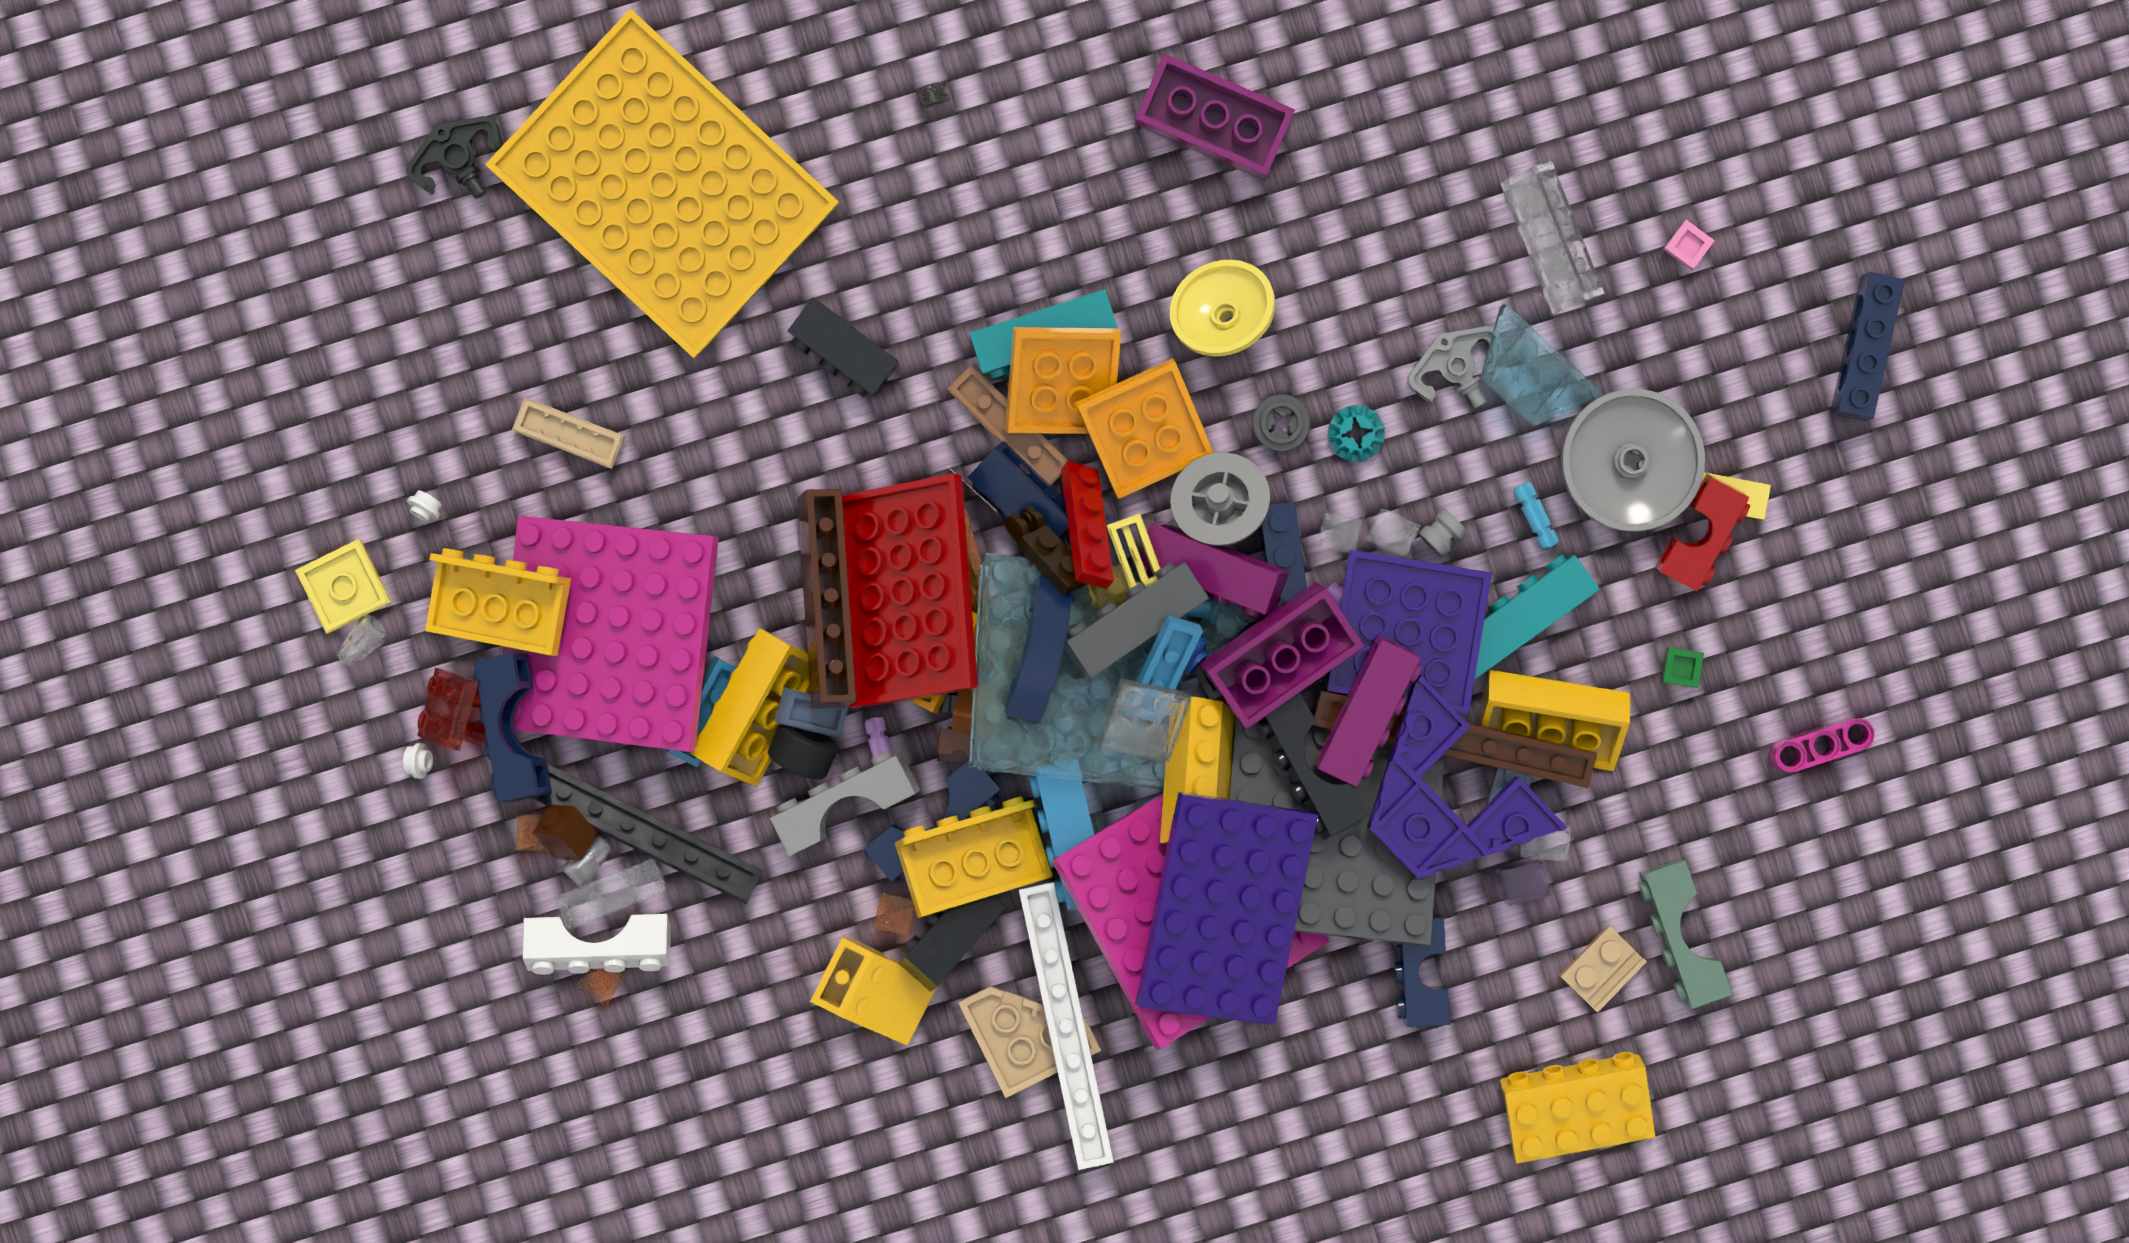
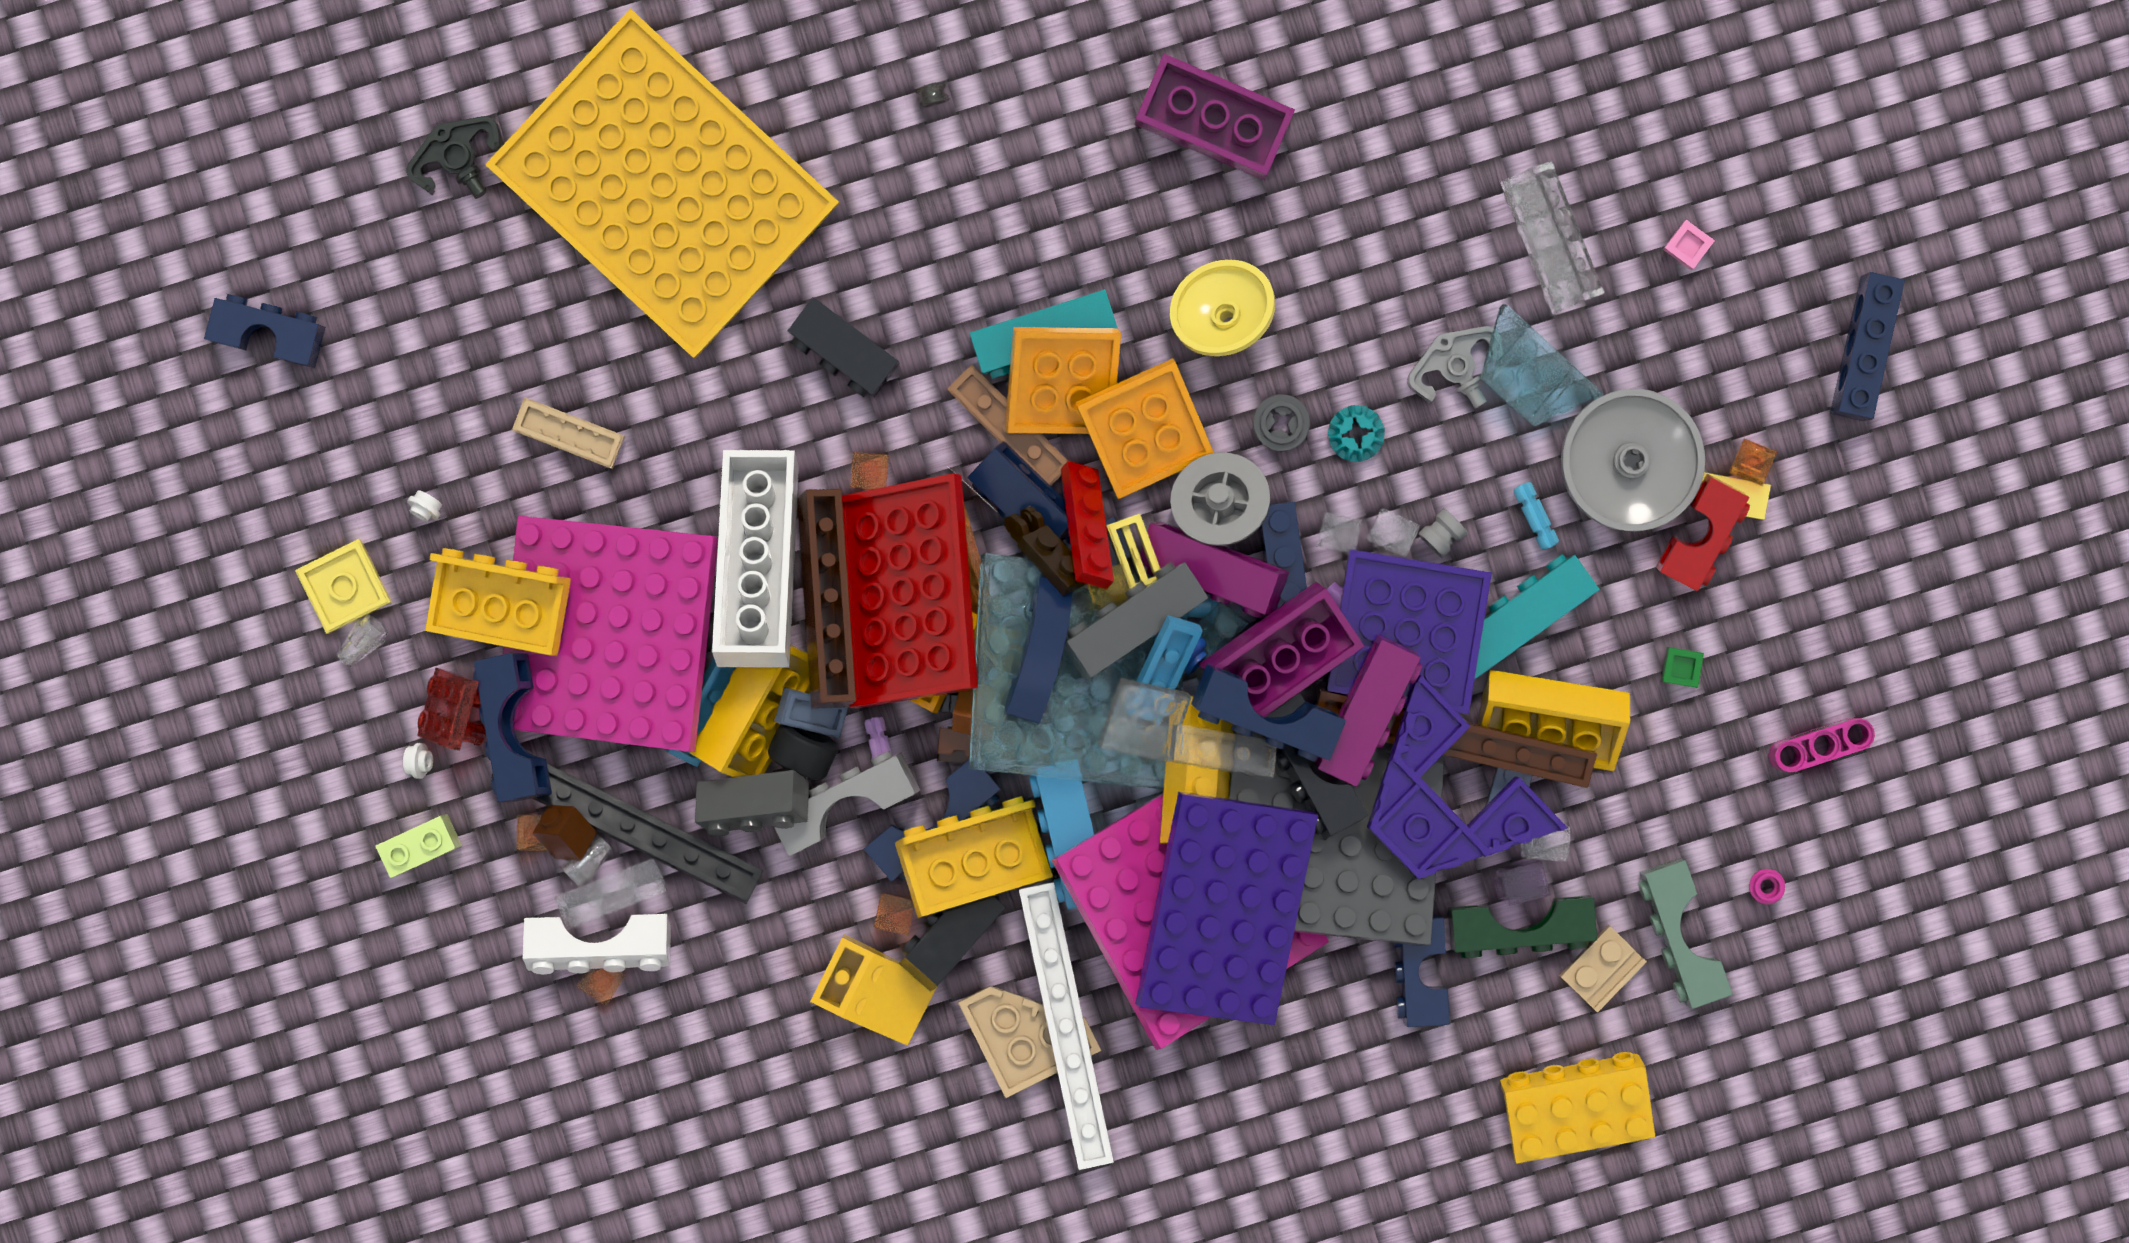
none -> dark blue arch [204,294,326,368]
none -> yellowish green brick [376,814,462,878]
none -> dark grey brick [695,770,809,836]
none -> white brick [712,450,799,667]
none -> clear orange plate [850,452,889,490]
none -> clear tile [1169,724,1277,779]
none -> dark blue arch [1191,664,1346,762]
none -> dark green arch [1448,895,1597,958]
none -> clear orange plate [1729,438,1777,486]
none -> dark pink plate [1749,869,1785,904]

